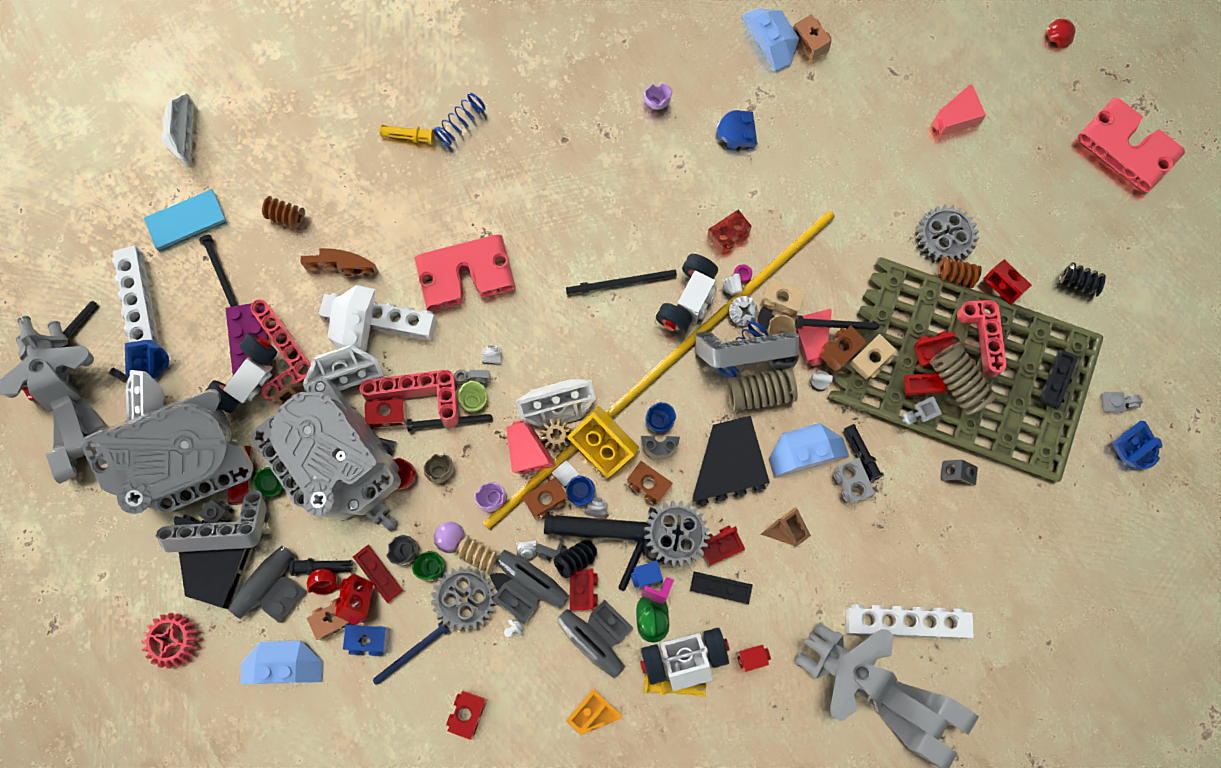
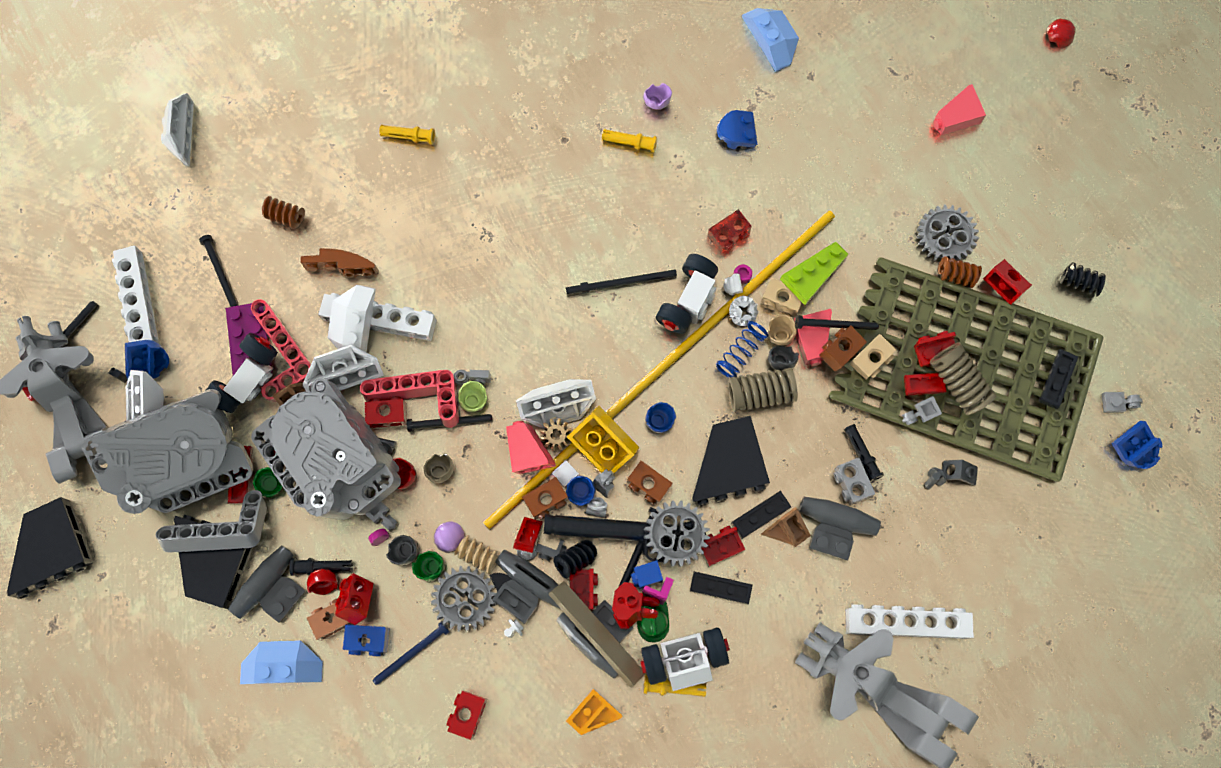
coral gear [141,613,199,669] -> none
medium azure tile [144,189,227,251] -> none
dark grey bracket [199,499,234,523] -> none
red tile [353,544,404,604] -> none
coral connector [414,235,516,311] -> none
blue piece [433,92,486,146] -> none
lavender hair [474,482,506,512] -> none
white plate [481,345,502,364] -> none
dark grey cylinder [641,436,680,460] -> none
light grey beam [695,331,799,368] -> none
red brick [736,644,771,673] -> none
black tile [758,306,775,333] -> none
light blue wedge [769,423,849,477] -> none
nougat brick [793,14,832,60] -> none
white plate [811,371,833,390] -> none
coral beam [957,300,1006,378] -> none
coral connector [1078,98,1185,192] -> none
none -> black slope [7,497,93,599]
none -> dark pink tile [368,528,389,546]
none -> red plate [513,517,543,553]
none -> dark tan tile [548,581,646,688]
none -> light grey plate [593,469,615,498]
none -> yellow pin [602,129,657,153]
none -> red hinge [612,582,660,629]
none -> black tile [731,491,792,539]
none -> lime wing [780,242,848,305]
none -> dark grey plate [799,496,881,560]
none -> dark grey plate [924,467,946,489]

